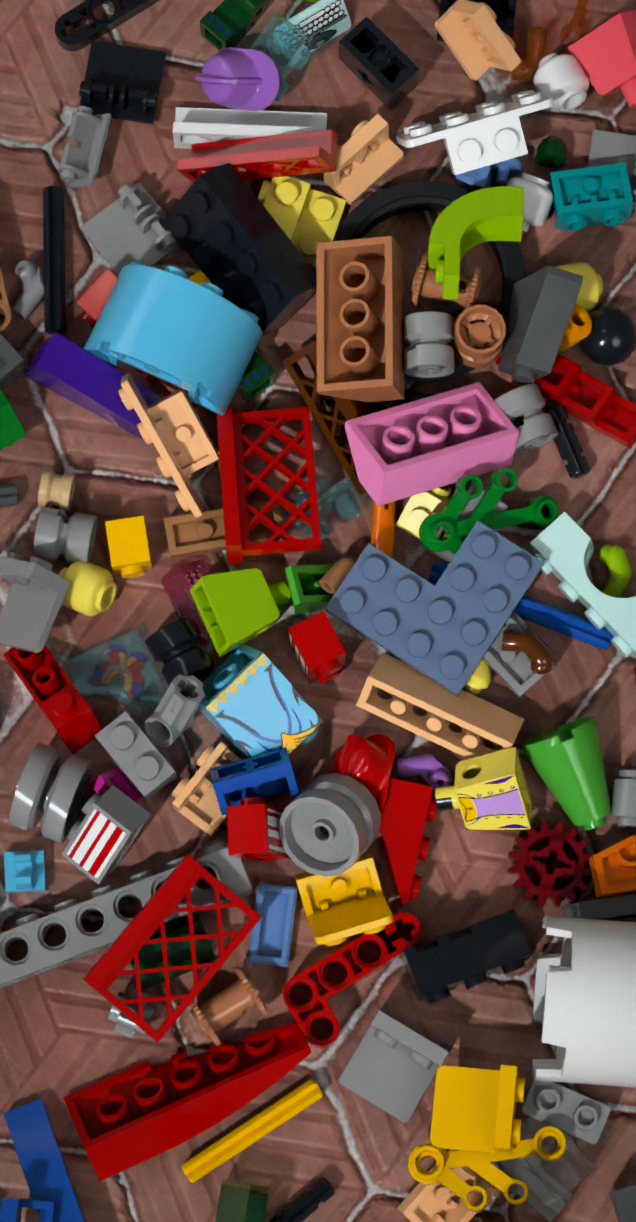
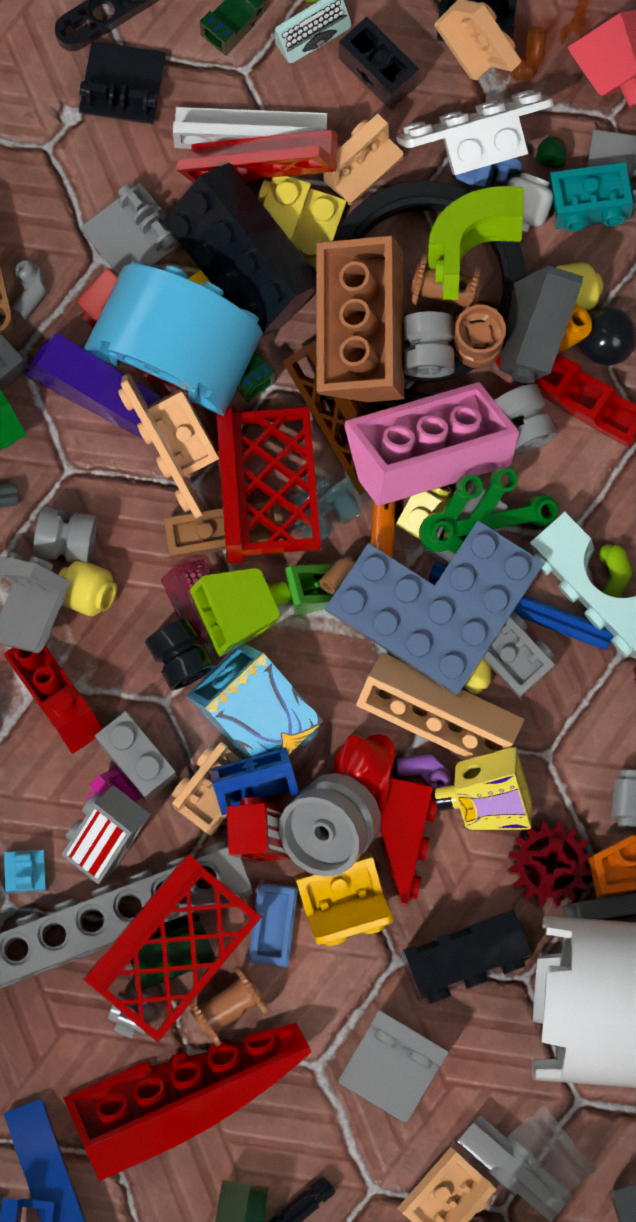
light grey wheel [8,743,92,844] -> none
tan wheel [38,468,76,512] -> none
black axle [43,186,66,334] -> none
light grey hinge [58,106,111,188] -> none
clear light blue tile [65,629,166,717] -> none
yellow brick [105,515,152,579] -> none
light grey piece [143,674,206,748] -> none
yellow axle [181,1079,323,1183] -> none
medium lavender piece [195,47,280,111] -> none
clear light blue bracket [249,12,313,102] -> none
red beam [283,912,422,1049] -> none
red brick [288,611,346,685] -> none
yellow plant [408,1126,566,1212] -> none
yellow bracket [430,1065,525,1155] -> none
reddish brown arm [502,631,555,674] -> none
bright green cone [521,716,611,831] -> none
light grey bracket [521,1078,612,1145] -> none
white head [533,53,589,112] -> none
black axle [544,405,591,479] -> none

